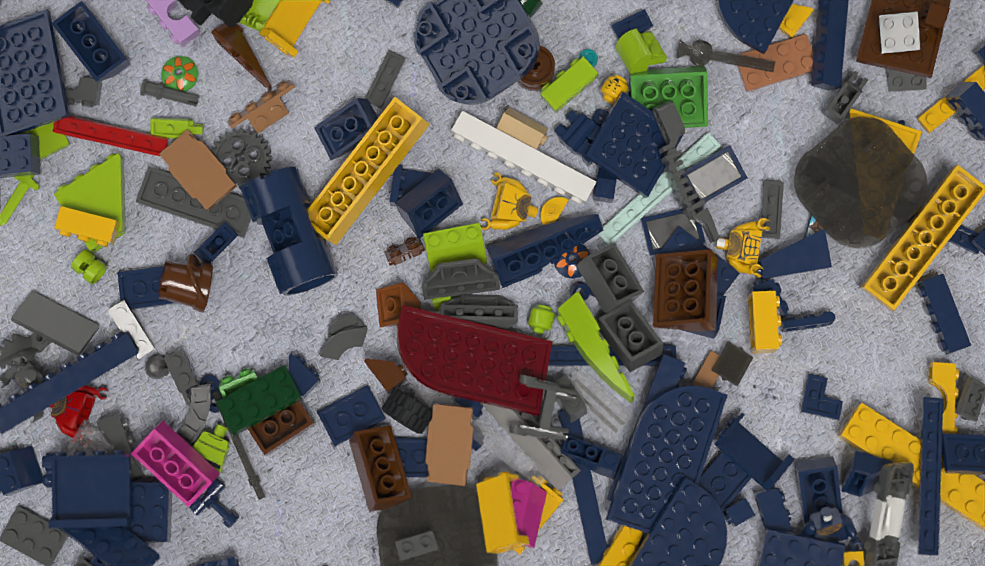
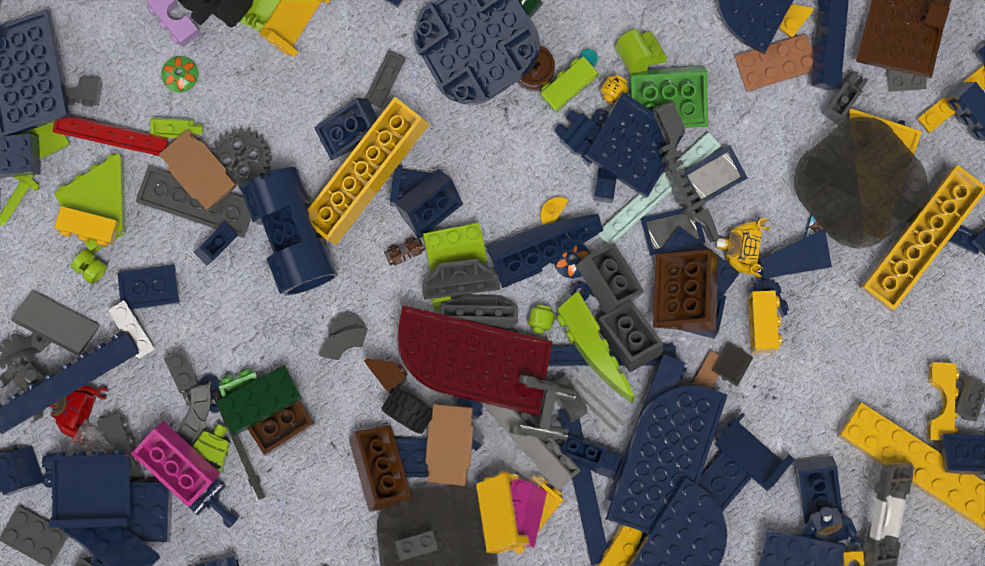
dark blue slope [51,1,131,82] -> none
dark grey pin [140,79,199,107] -> none
flat silver piece [145,356,169,379] -> none
reddish brown piece [158,254,213,313] -> none
reddish brown wedge [211,23,272,91] -> none
medium nougat bracket [227,81,295,133] -> none
dark blue slope [289,353,320,398] -> none
dark blue tile [317,385,386,447] -> none
dark orange slope [376,283,421,327] -> none
white brick [451,111,596,205] -> none
yellow torso [481,173,538,231] -> none
tan brick [496,107,549,150] -> none
dark blue plate [611,9,653,40] -> none
clear smoke piece [677,39,776,72] -> none
dark blue brick [724,498,755,527] -> none
dark blue brick [754,488,796,533] -> none
dark grey plate [761,180,784,239] -> none
dark blue hinge [780,311,836,333] -> none
dark blue plate [800,374,843,420] -> none
dark blue slope [841,451,893,497] -> none
hinge [878,12,920,54] -> none
dark blue brick [917,274,971,355] -> none
dark blue tile [917,397,943,556] -> none

